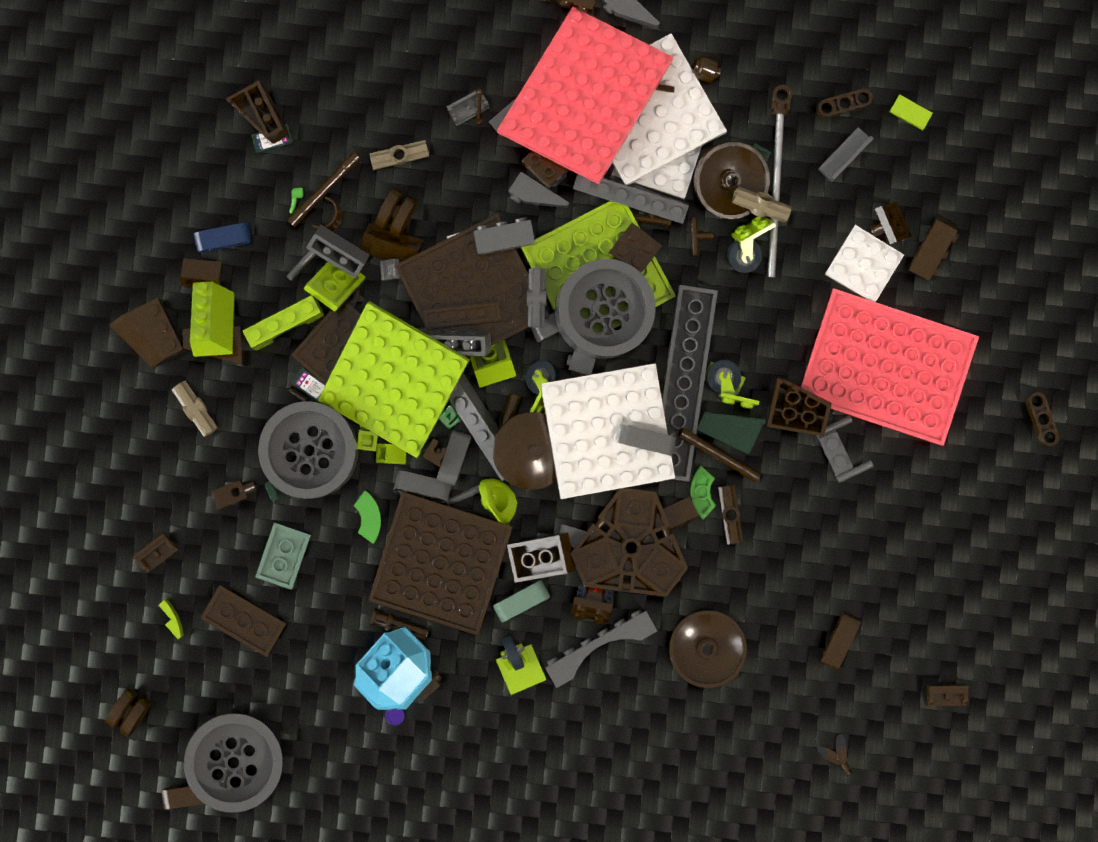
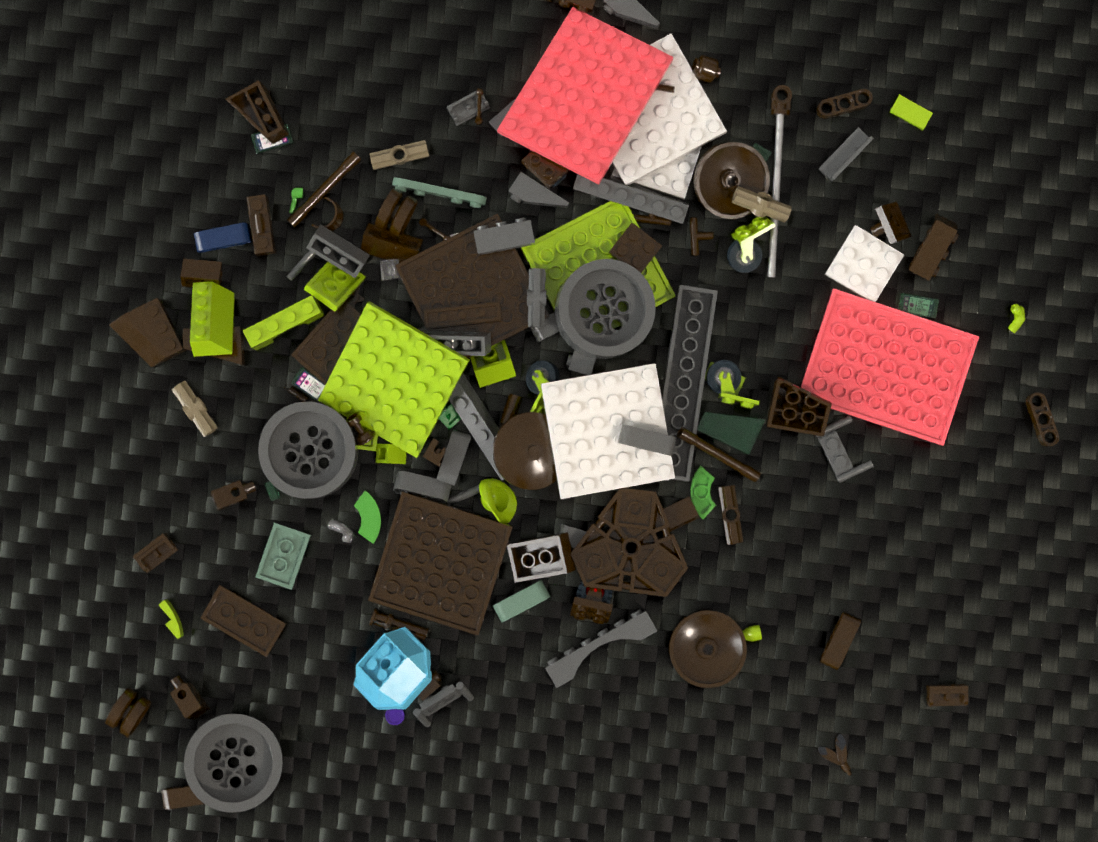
lime plate [496,636,546,695] -> none
none -> dark brown torso [170,676,210,720]
none -> dark brown piece [246,194,276,256]
none -> clear arm [328,520,354,543]
none -> dark brown piece [346,413,376,446]
none -> sand green piece [392,177,487,208]
none -> dark grey plate [413,682,474,727]
none -> dark brown hinge [419,218,450,240]
none -> lime hose [742,625,762,642]
none -> clear green tile [898,293,939,319]
none -> lime arm [1008,304,1025,333]

